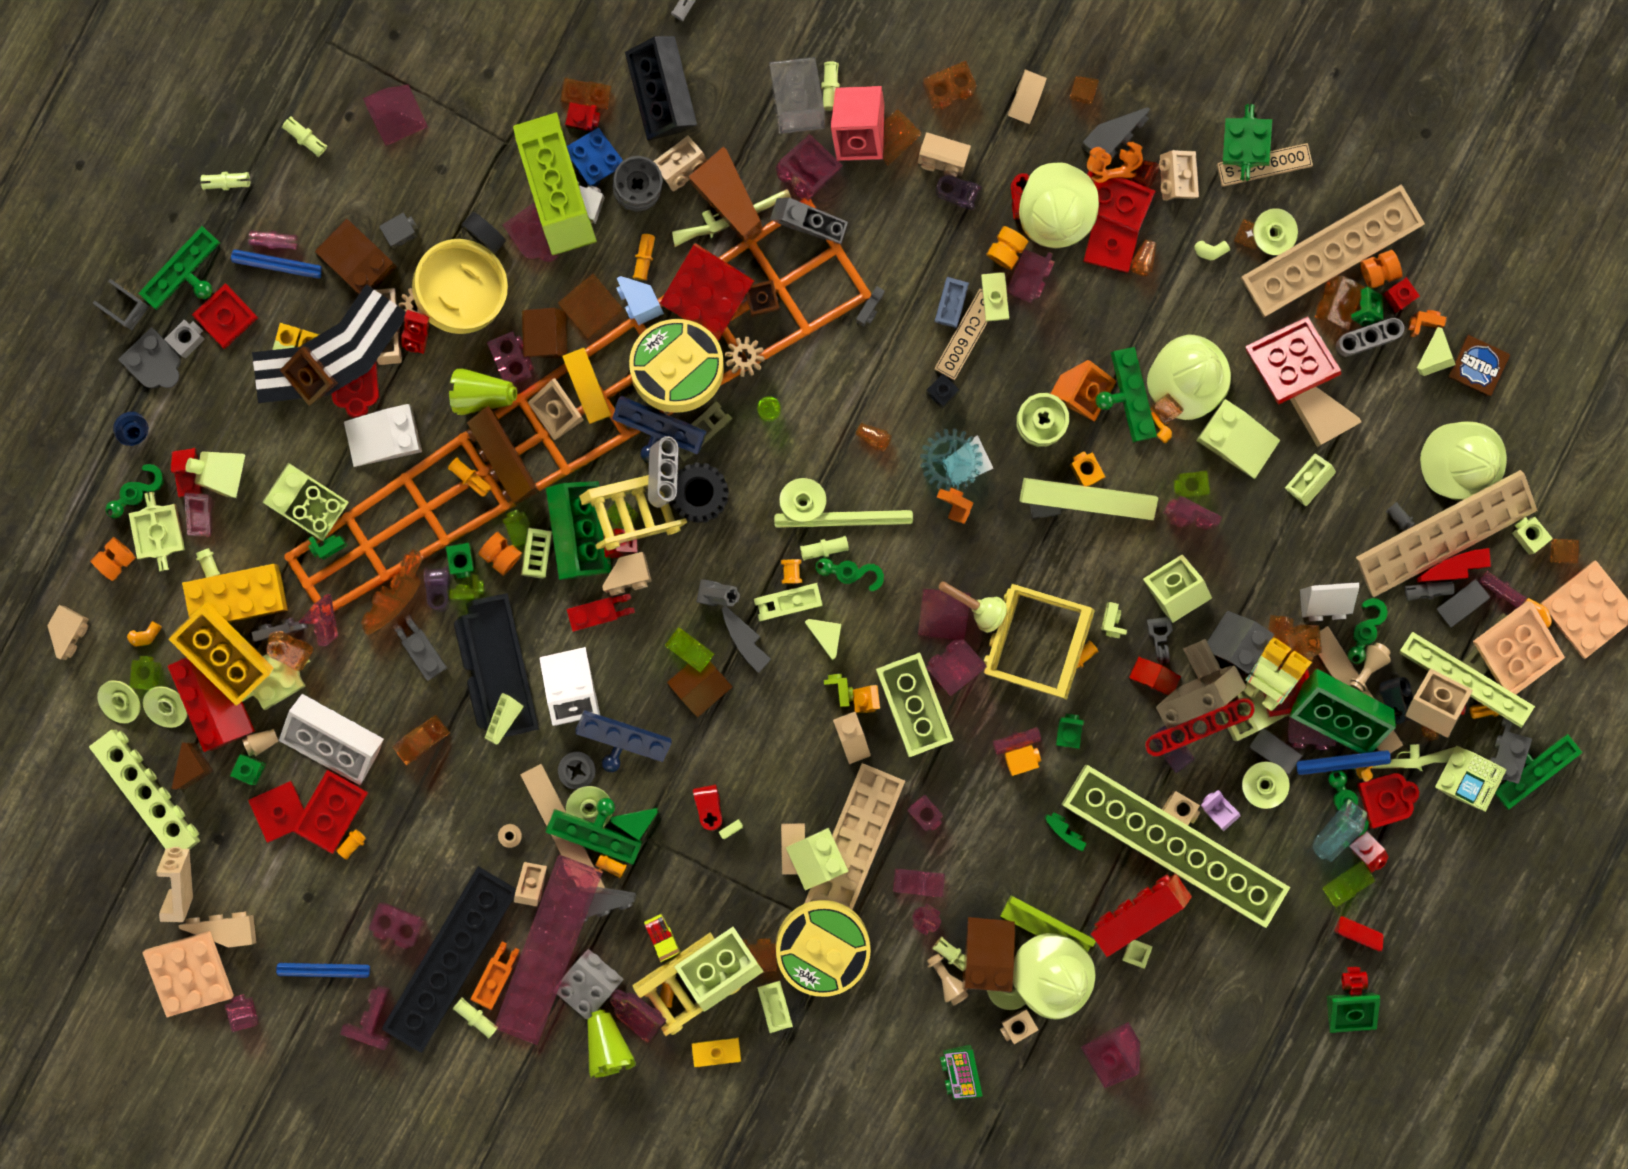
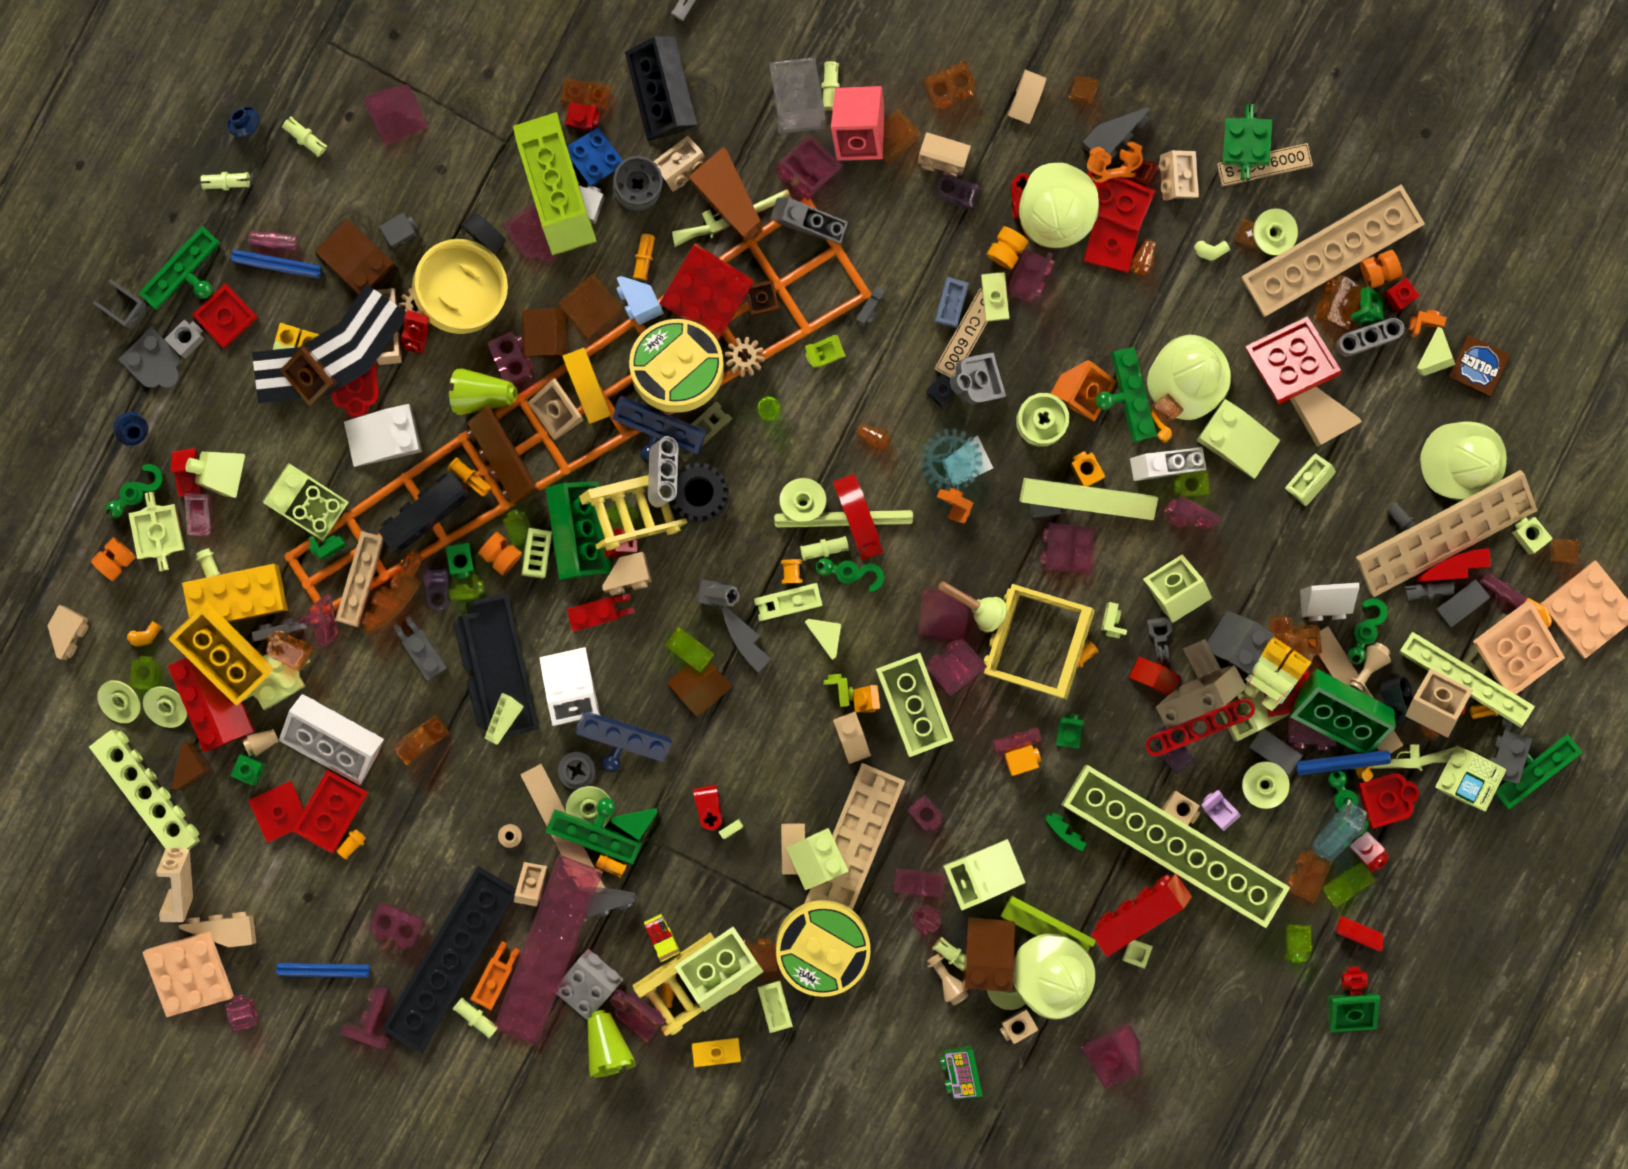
none -> dark blue plate [227,106,260,137]
none -> tan tile [335,531,384,627]
none -> black slope [379,472,471,554]
none -> lime bracket [805,335,846,368]
none -> red arch [833,474,883,560]
none -> yellowish green slope [943,839,1025,910]
none -> plate [950,352,1006,405]
none -> clear pink plate [1040,523,1095,574]
none -> white slope [1130,447,1206,481]
none -> clear neon green bracket [1285,925,1312,963]
none -> clear orange bracket [1287,849,1334,903]

